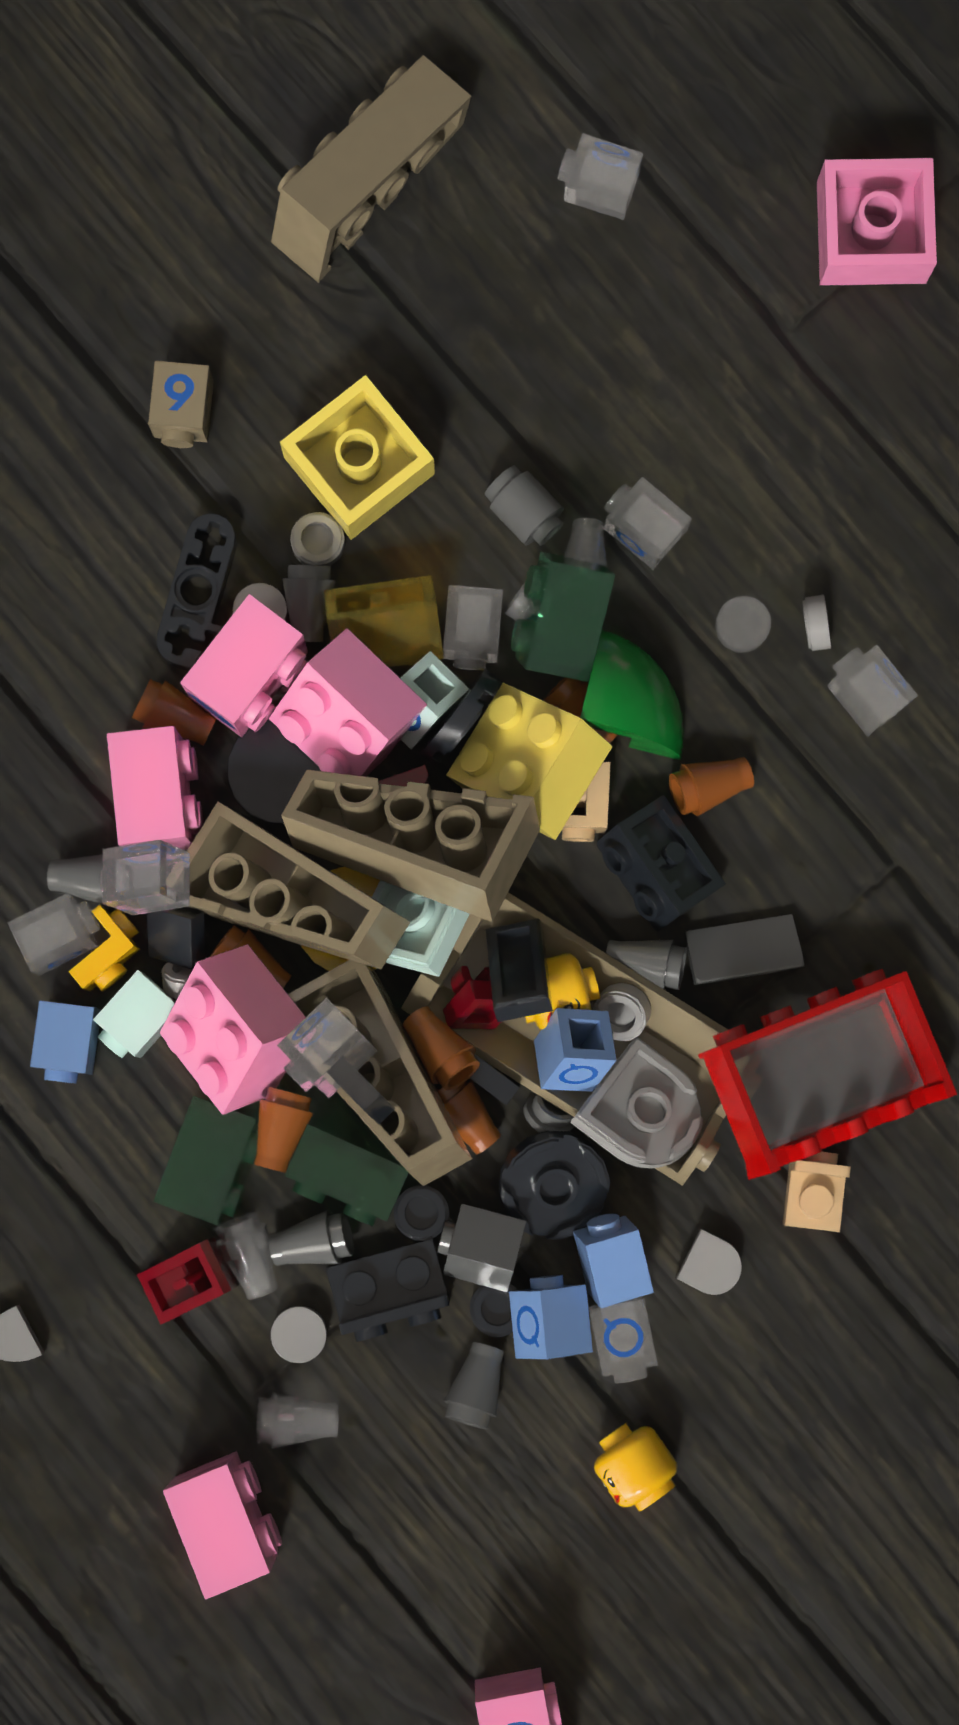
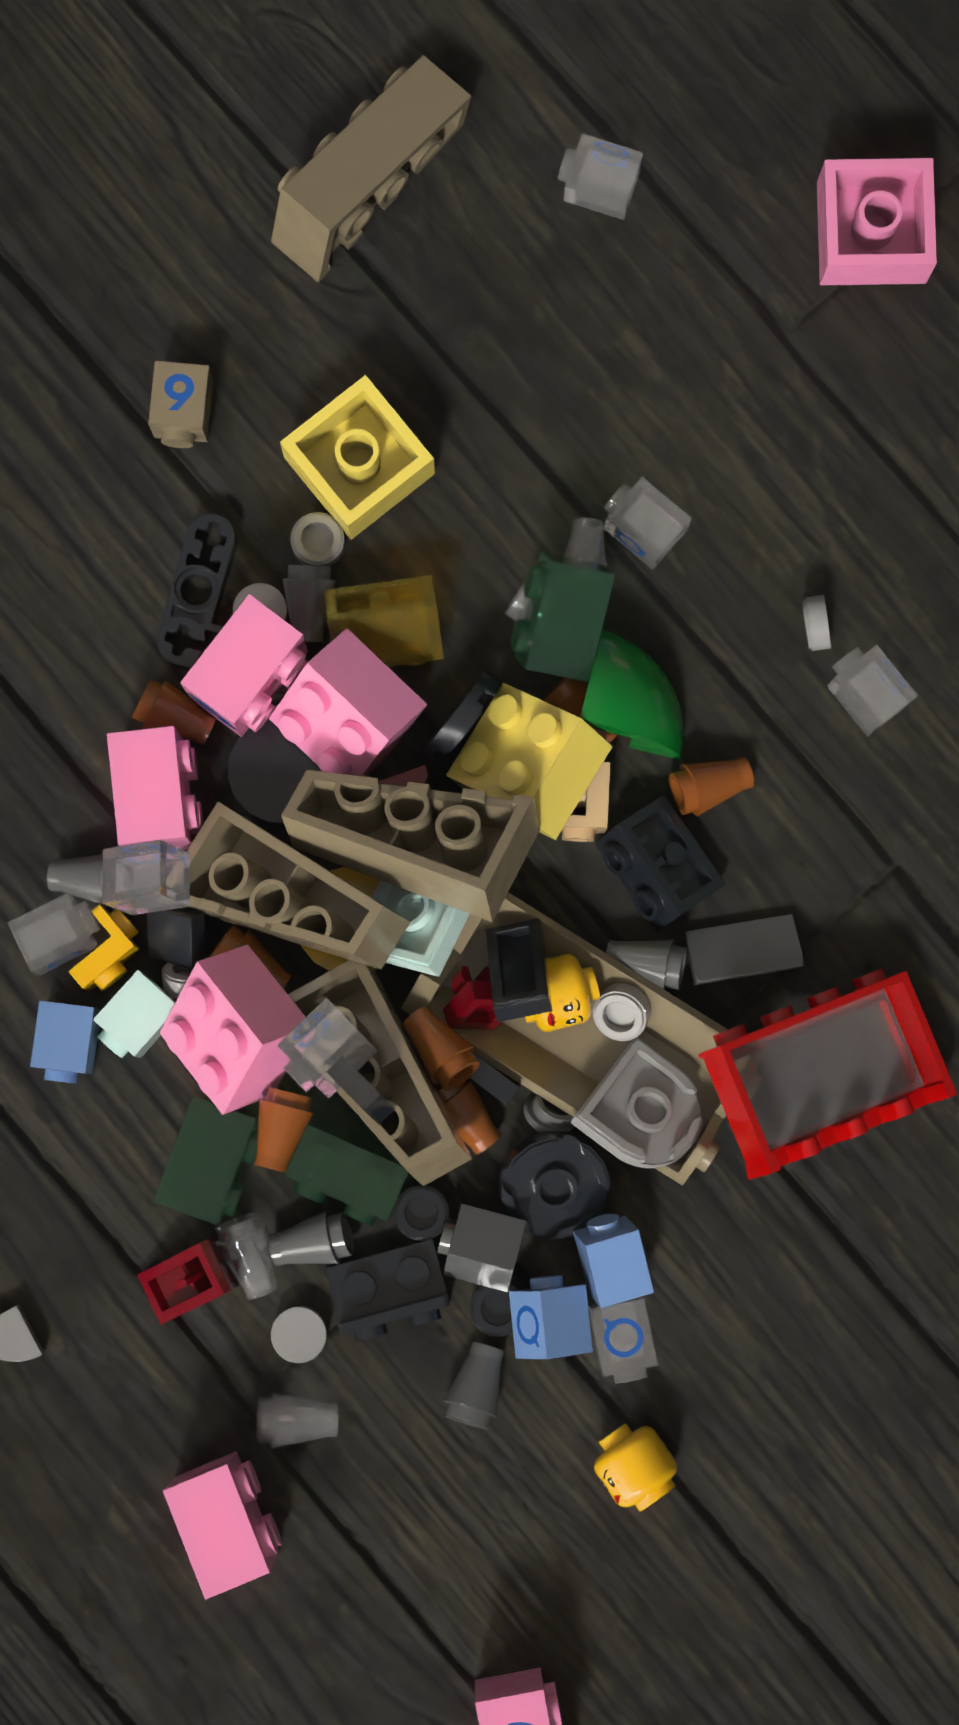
light aqua brick [400,651,469,749] -> none
clear brick [443,585,503,670] -> none
dark grey brick [484,465,564,546] -> none
medium blue brick [534,1008,617,1092] -> none
light grey tile [676,1229,742,1295] -> none
clear tile [715,596,771,653] -> none
tan bracket [782,1152,851,1232] -> none

